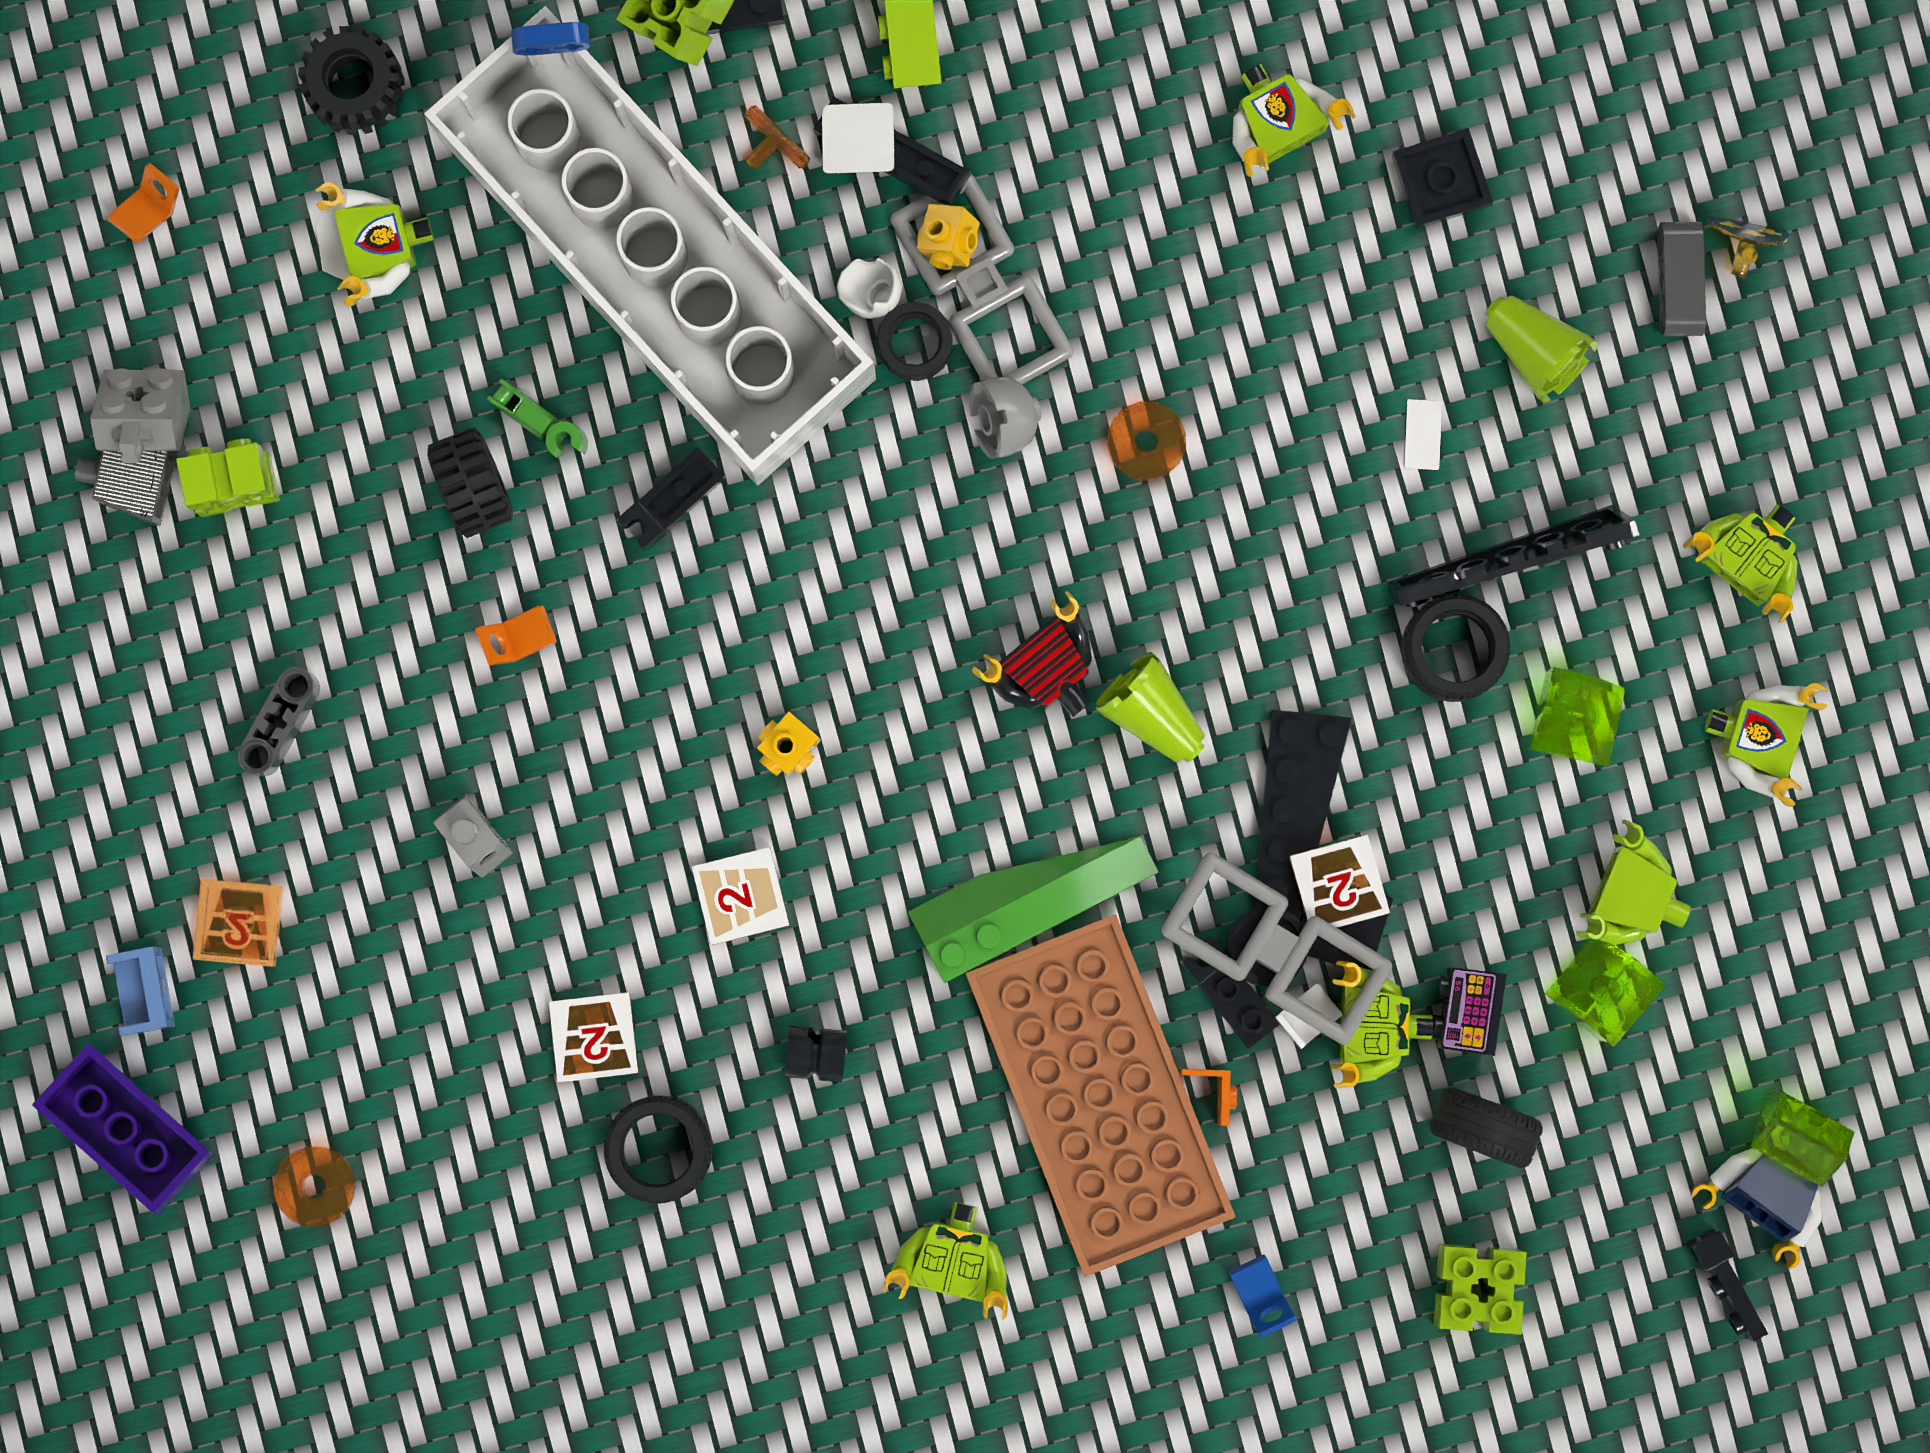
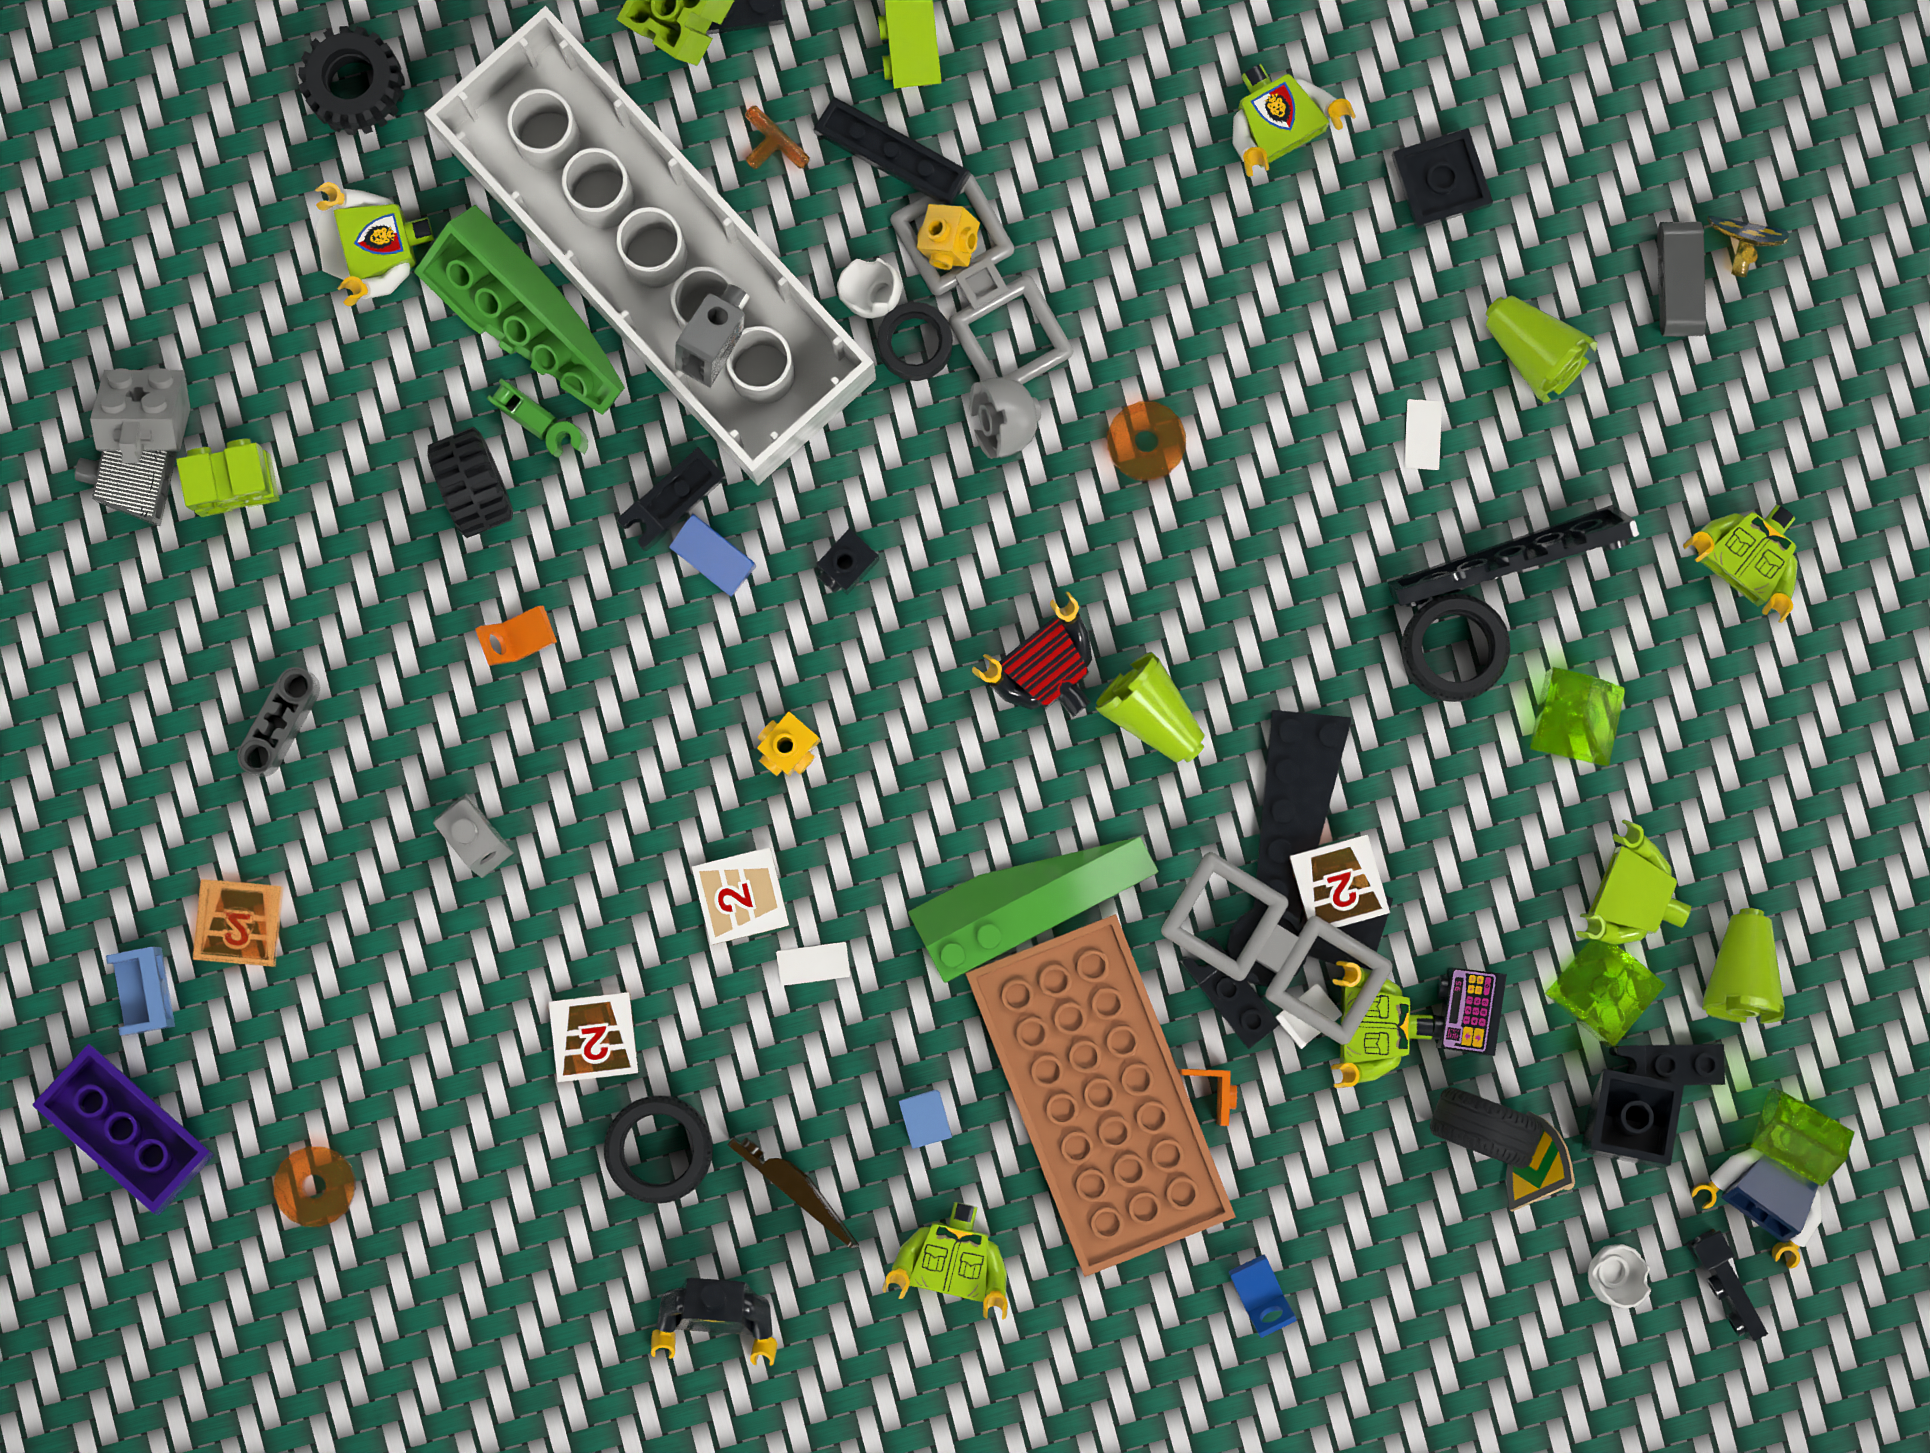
orange bracket [108,163,179,244] -> none
blue beam [511,22,590,56] -> none
black wheel [785,1025,847,1083] -> none
white sticker [822,103,894,173] -> none
lime brick [1434,1244,1527,1335] -> none
torso [1705,683,1829,807] -> none
none -> bright green wedge [414,205,625,415]
none -> black torso [651,1278,778,1366]
none -> slope [669,514,757,597]
none -> dark grey torso [675,284,749,388]
none -> dark brown piece [727,1138,859,1249]
none -> white sticker [776,942,850,986]
none -> black brick [816,529,879,595]
none -> medium blue panel [899,1090,952,1149]
none -> shield [1506,1111,1575,1212]
none -> black slope [1581,1069,1684,1168]
none -> white hair [1588,1244,1651,1309]
none -> black plate [1609,1044,1725,1085]
none -> lime cone [1702,908,1785,1023]

